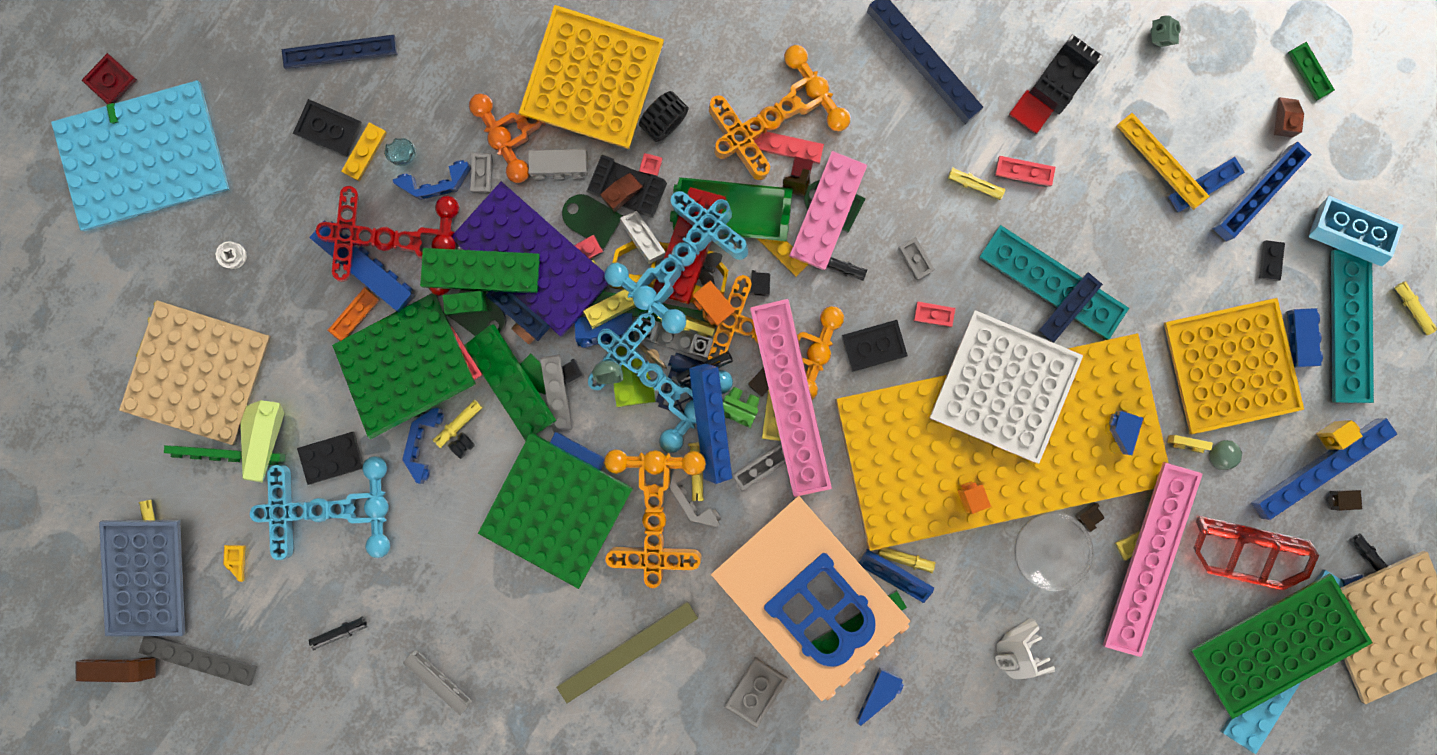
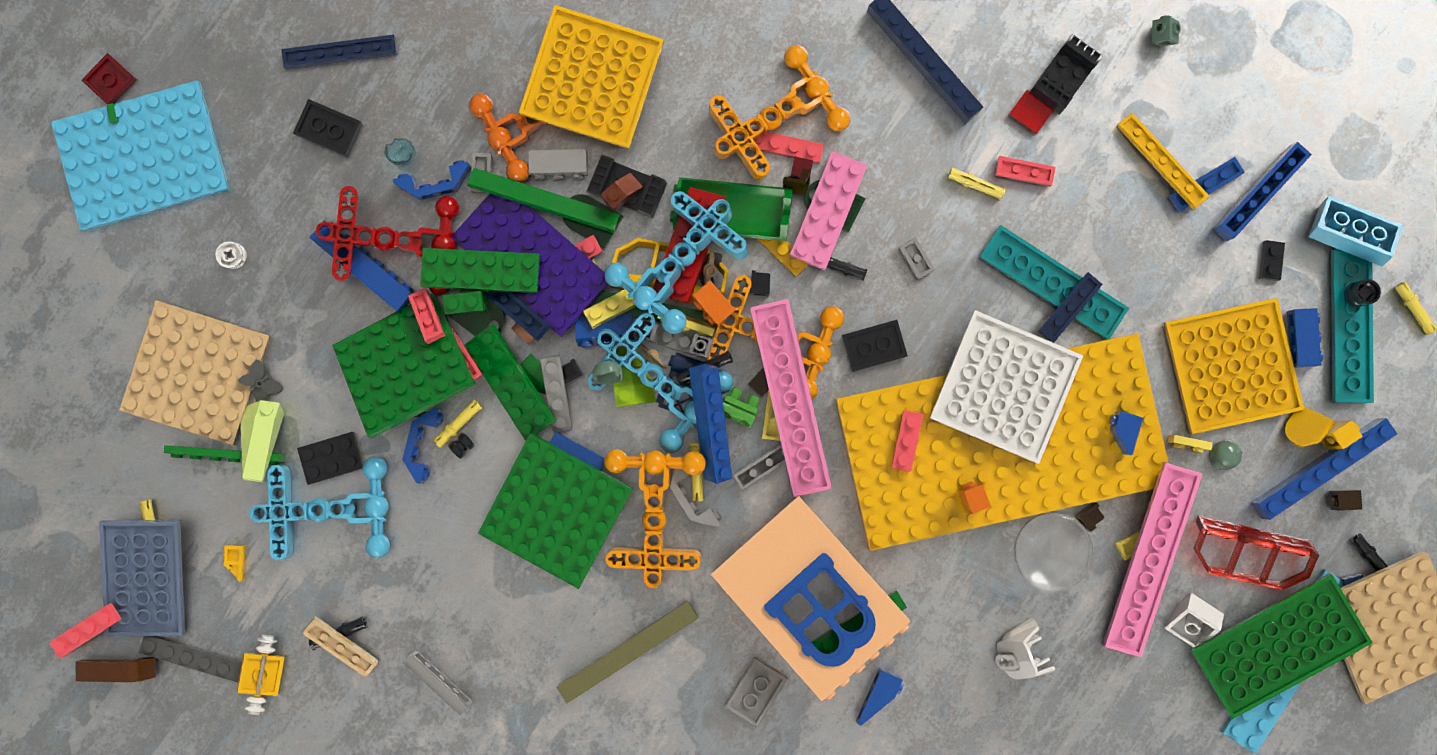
orange tile [327,287,380,341] -> none
yellow plate [341,122,387,182] -> none
white plate [620,211,666,264] -> none
black tyre [639,91,689,142] -> none
coral plate [639,153,663,176] -> none
blue plate [858,549,934,603] -> none
light yellow axle [878,547,936,574] -> none
coral plate [914,302,955,327] -> none
copper slope [1274,97,1304,138] -> none
green tile [1288,41,1335,101] -> none
none -> coral plate [49,603,122,659]
none -> yellow plate [237,635,284,715]
none -> dark grey piece [238,360,283,402]
none -> tan plate [302,616,378,678]
none -> coral plate [408,288,445,344]
none -> green tile [467,168,620,233]
none -> tan piece [703,251,717,285]
none -> coral plate [891,410,923,471]
none -> white slope [1164,593,1224,647]
none -> yellow tile [1285,406,1335,447]
none -> black wheel [1344,279,1381,307]

